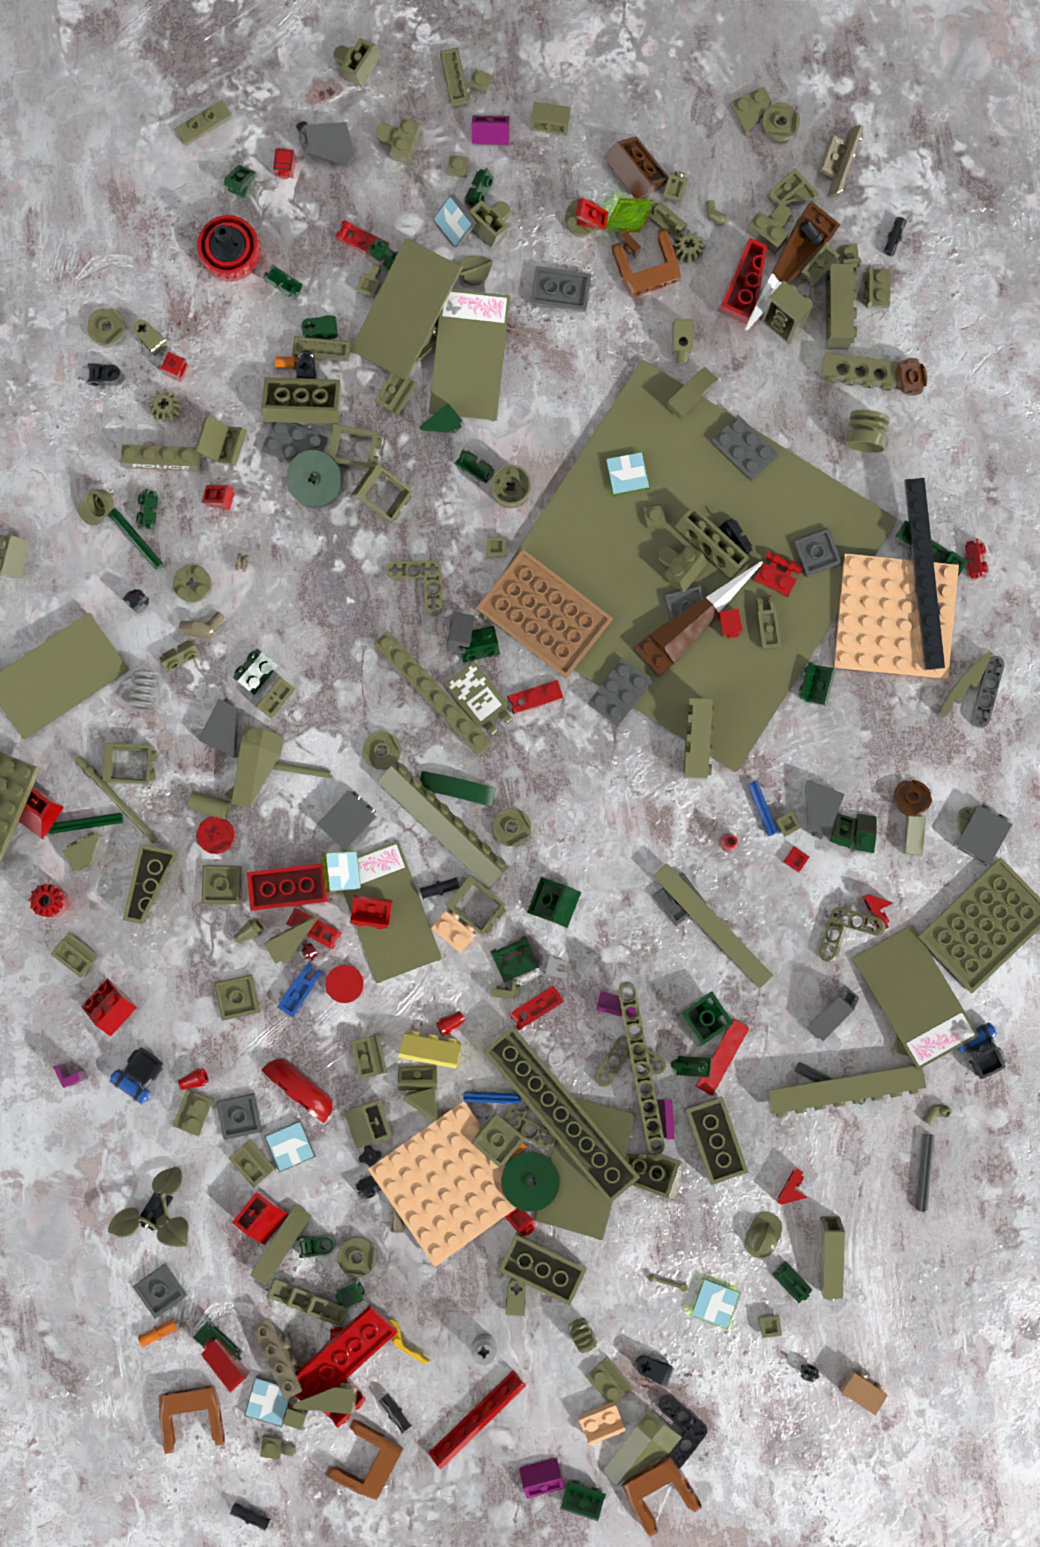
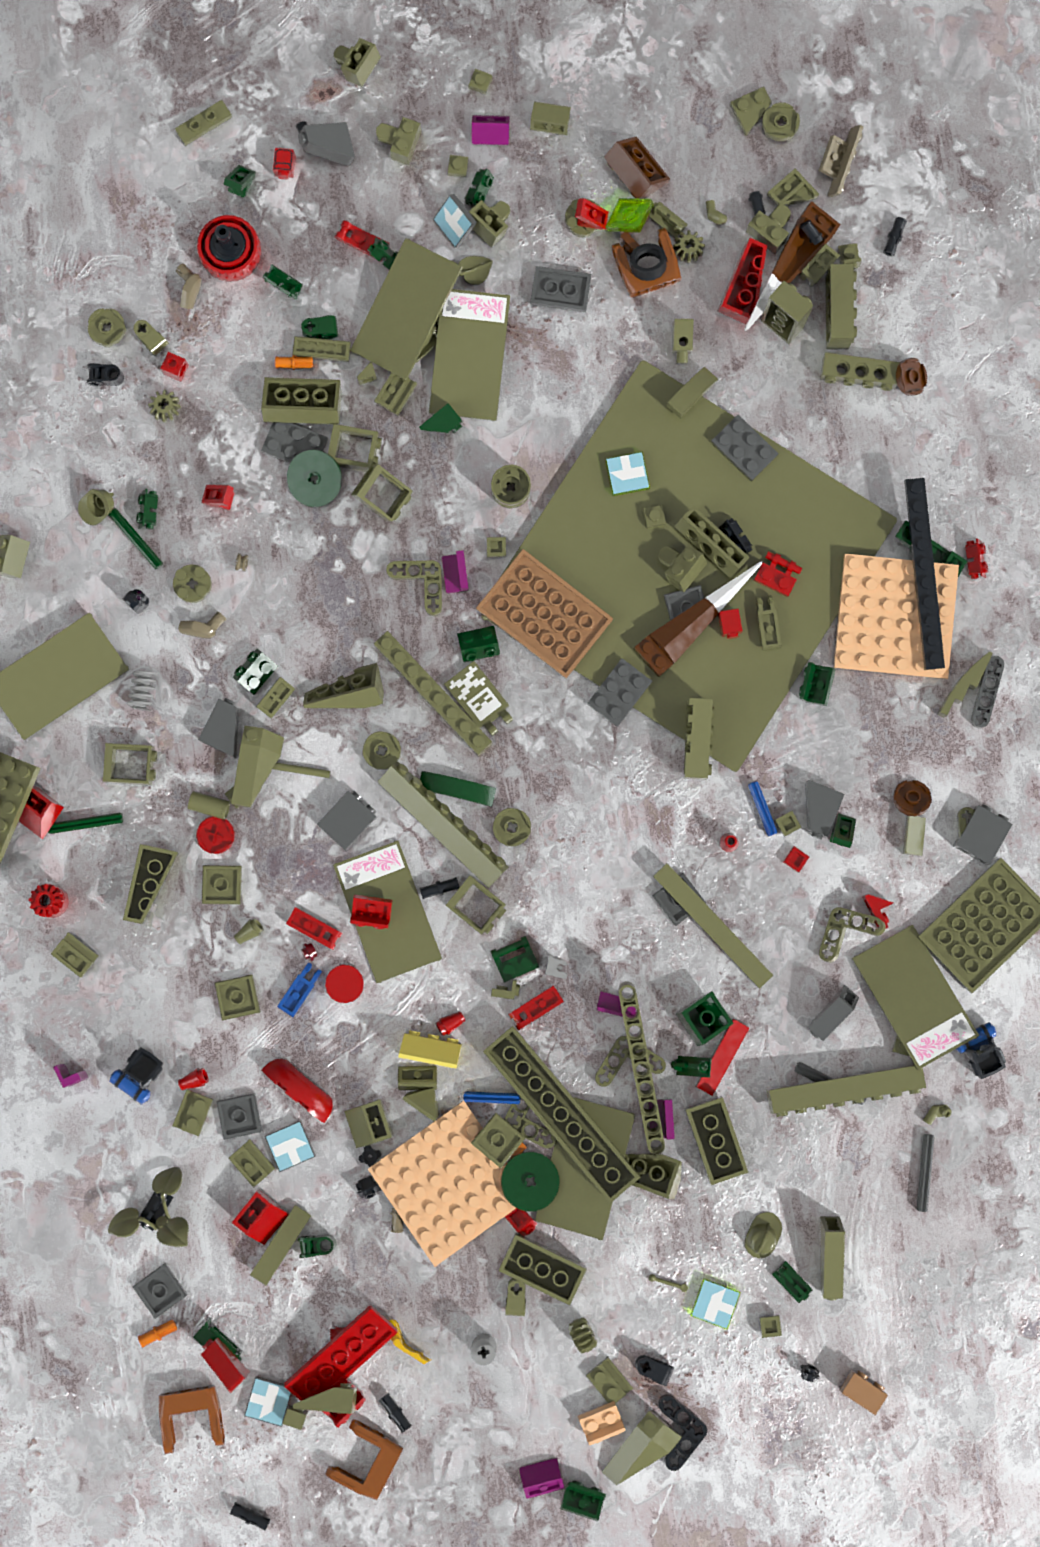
olive slope [63,832,102,872] -> none
olive bar [74,756,158,844] -> none
red slope [81,978,137,1036] -> none
olive brick [121,444,201,471] -> none
olive hinge [159,639,201,672] -> none
olive bracket [195,416,247,466] -> none
red brick [246,863,330,912] -> none
dark tan bracket [252,1318,302,1399] -> none
olive plate [260,1435,296,1459] -> none
olive slope [264,913,319,964] -> none
olive slope [266,1278,349,1327] -> none
black piece [296,350,317,379] -> none
tile [322,851,361,892] -> none
dark green slope [335,1278,367,1308] -> none
olive plate [337,1237,377,1278] -> none
olive plate [351,1034,387,1079] -> none
olive plate [356,263,382,299] -> none
red plate [428,1370,527,1469] -> none
light nougat bracket [431,910,475,953] -> none
olive plate [440,48,469,106] -> none
dark grey hinge [446,611,474,653] -> none
dark green hinge [454,450,495,484] -> none
red plate [507,680,564,715] -> none
dark green slope [527,877,581,928] -> none
dark orange connector [622,1456,702,1537] -> none
olive bracket [663,171,689,202] -> none
red slope [776,1167,807,1205] -> none
dark grey tile [793,528,842,577] -> none
olive wheel [845,410,890,453] -> none
dark green slope [852,814,877,855] -> none
olive bracket [863,266,890,308] -> none
none -> dark tan arm [176,263,202,309]
none -> olive wedge [303,663,384,708]
none -> olive slope [357,362,377,385]
none -> magenta panel [442,550,469,594]
none -> black tyre [630,243,667,281]
none -> black pin [748,191,766,216]

